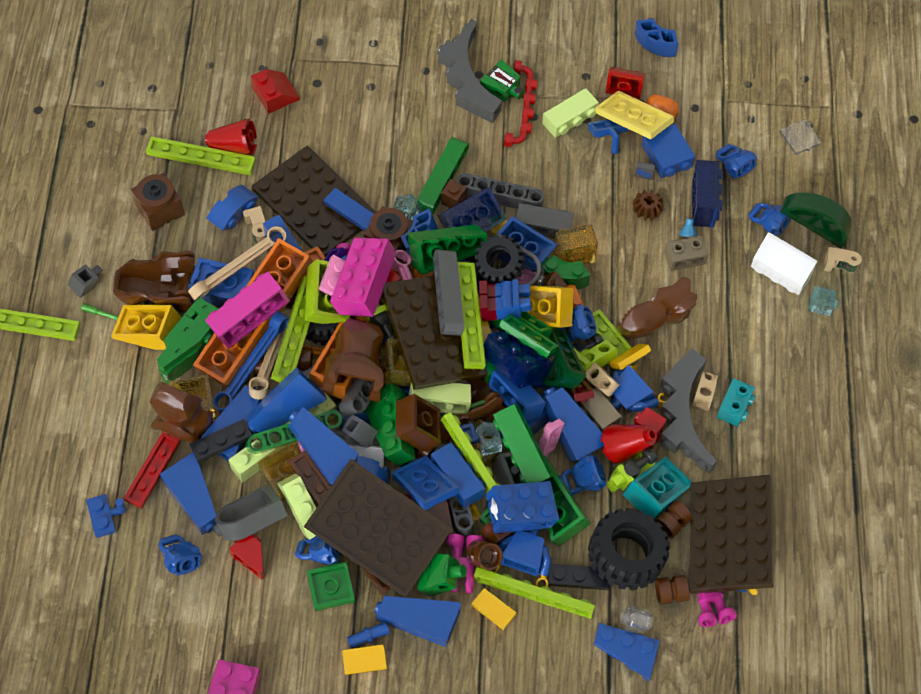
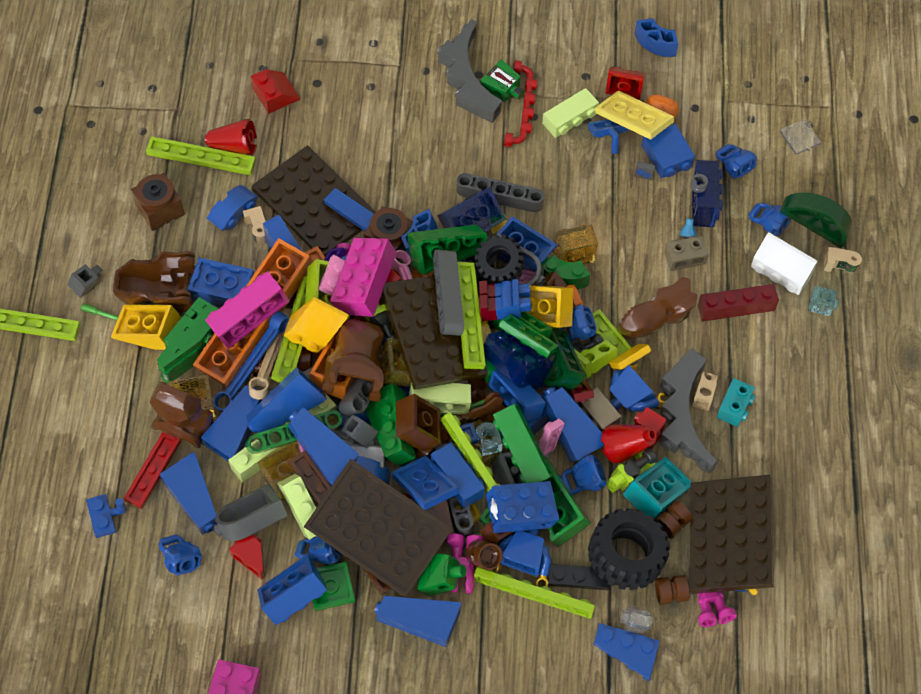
tan piece [188,226,286,301] -> none
black plate [189,419,252,463] -> none
yellow slope [342,645,387,675] -> none
blue pin [347,621,390,649] -> none
clear light blue brick [393,194,422,221] -> none
green beam [416,137,469,214] -> none
reddish brown brick [441,179,467,212] -> none
yellow tile [471,588,517,630] -> none
dark grey brick [516,203,574,241] -> none
tan leg [585,362,620,397] -> none
reddish brown gear [633,189,664,221] -> none
none -> blue slope [257,554,327,625]
none -> yellow slope [283,297,349,352]
none -> dark grey bush [690,174,708,193]
none -> dark red brick [697,284,779,322]

